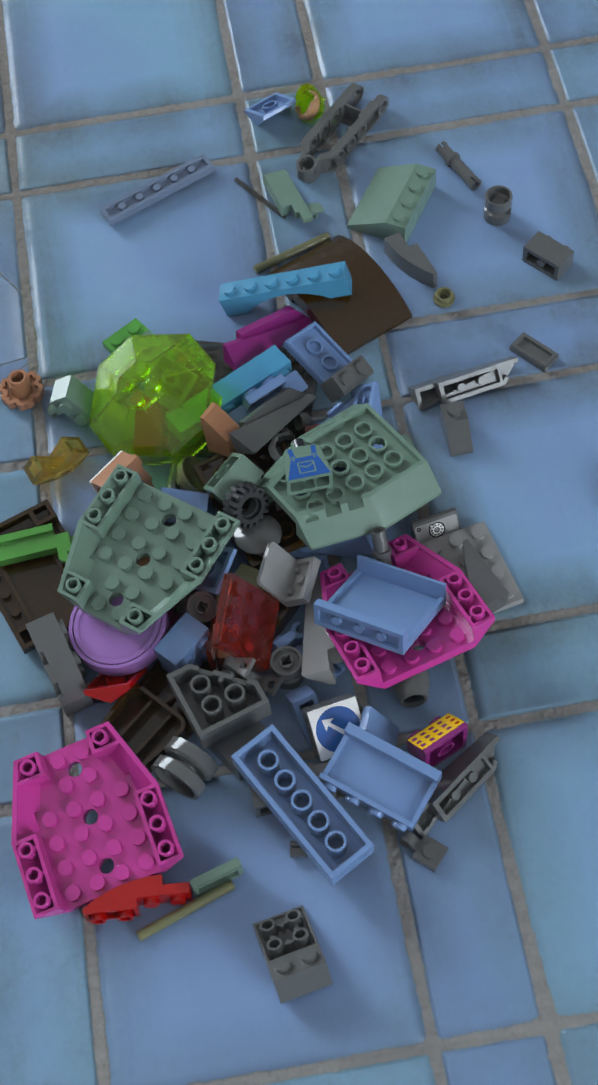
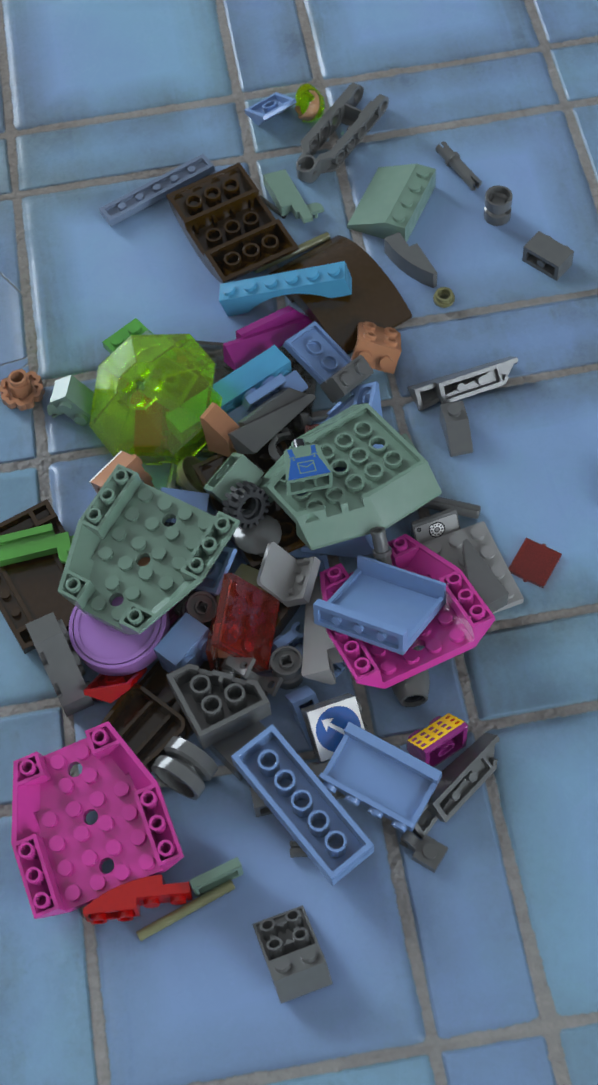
clear yellow brick [23,436,89,485] -> none
medium blue tile [359,706,399,747] -> none
dark grey tile [510,332,559,373] -> none
none -> dark brown slope [166,162,299,283]
none -> nougat bracket [351,321,401,374]
none -> dark grey axle [422,497,481,519]
none -> clear red piece [508,538,562,588]

